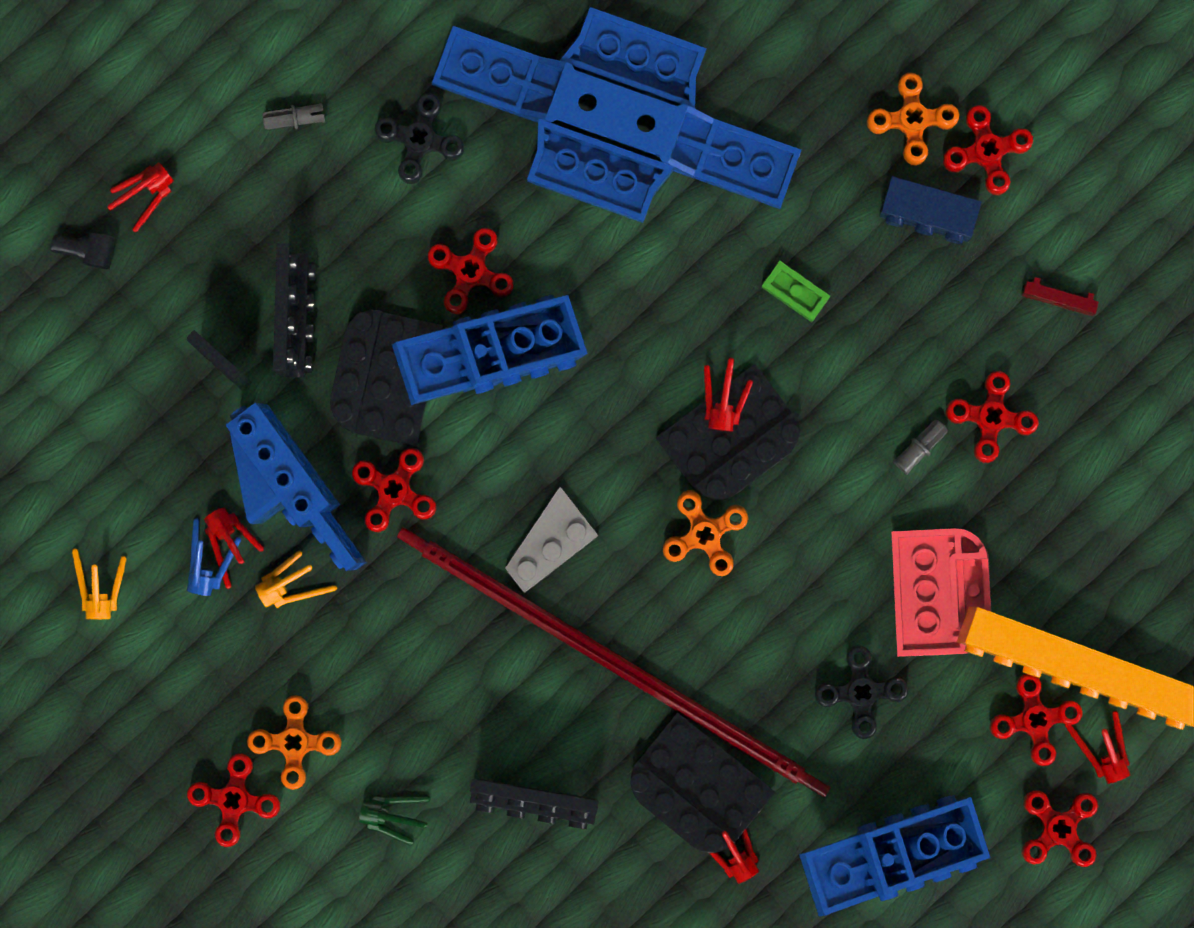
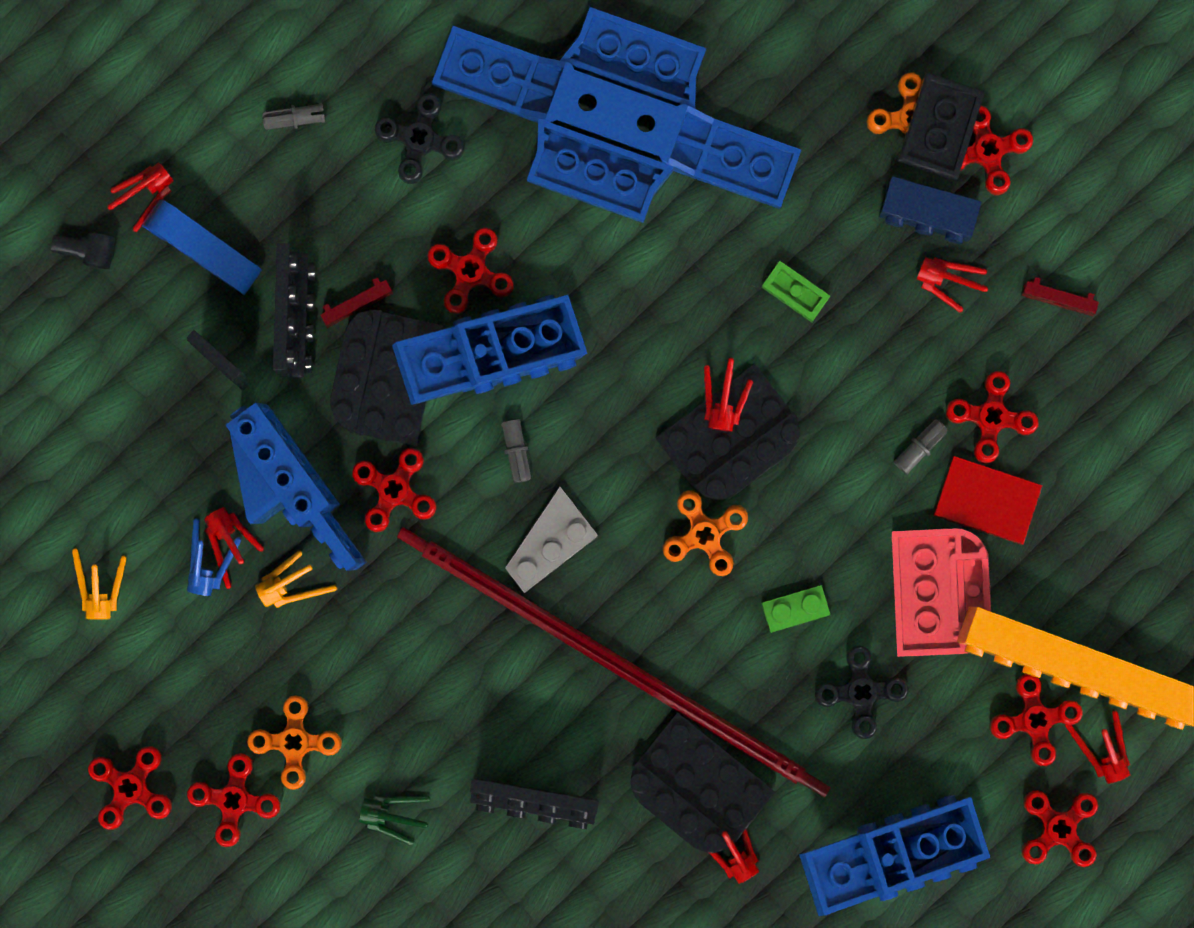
none -> red gear [88,746,172,830]
none -> blue beam [141,199,262,296]
none -> dark red piece [320,277,393,328]
none -> dark grey axle [501,419,531,483]
none -> bright green plate [761,585,830,633]
none -> black tile [897,72,985,181]
none -> red plant [917,257,988,312]
none -> red tile [933,456,1043,545]

